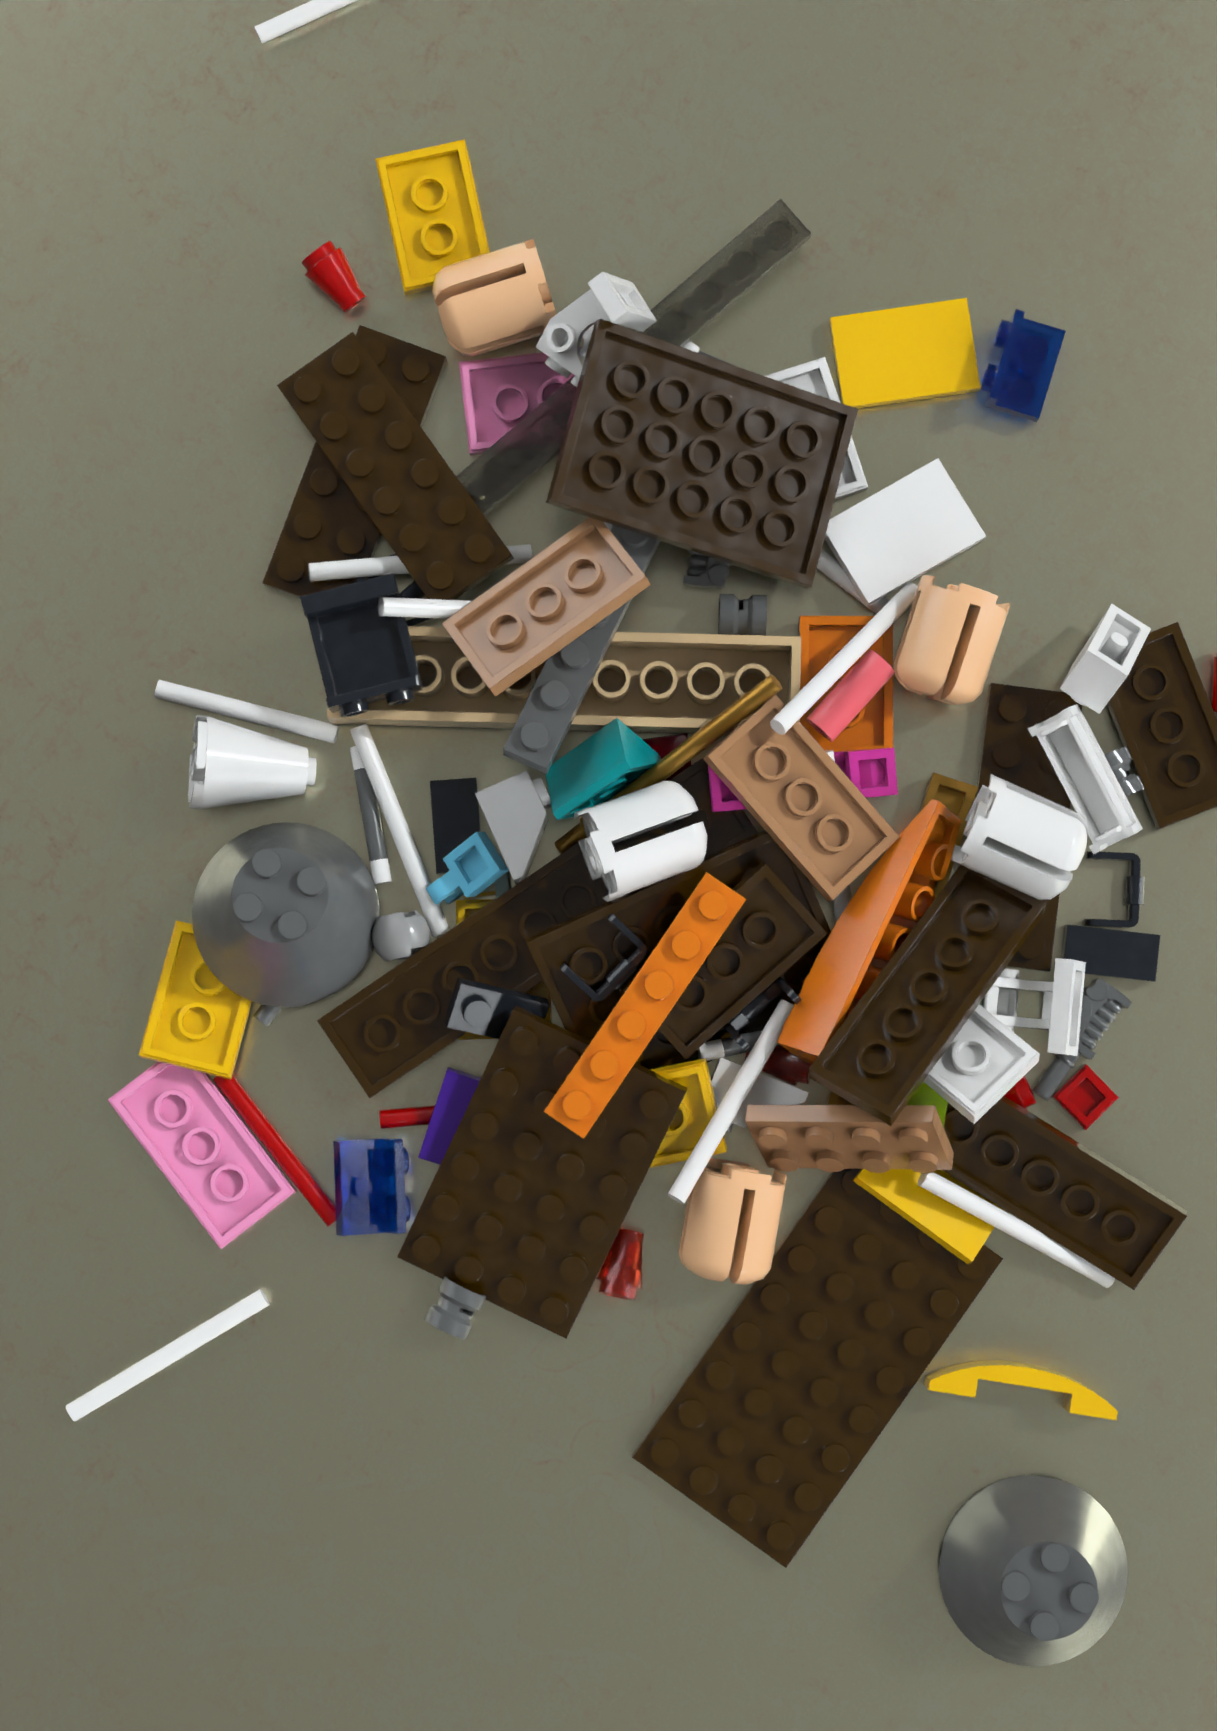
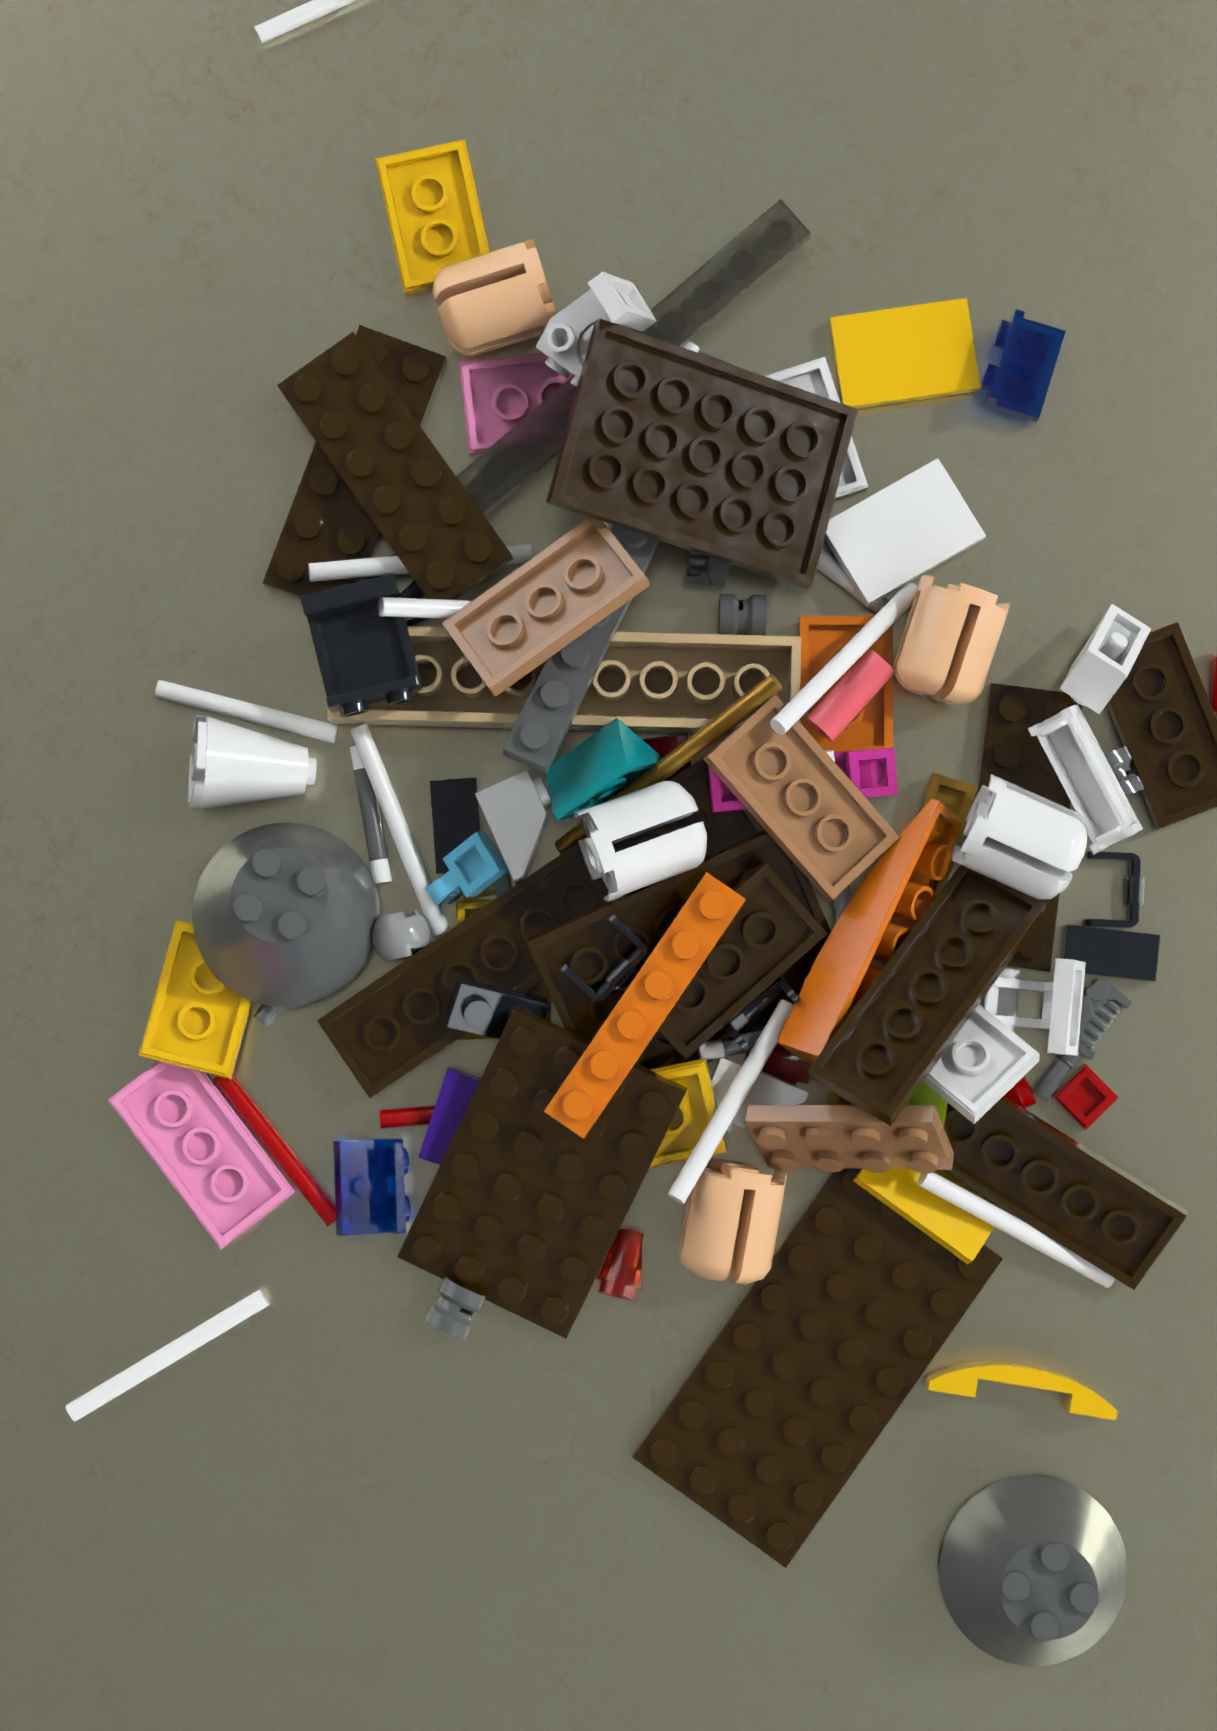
red cone [301,241,366,313] -> none

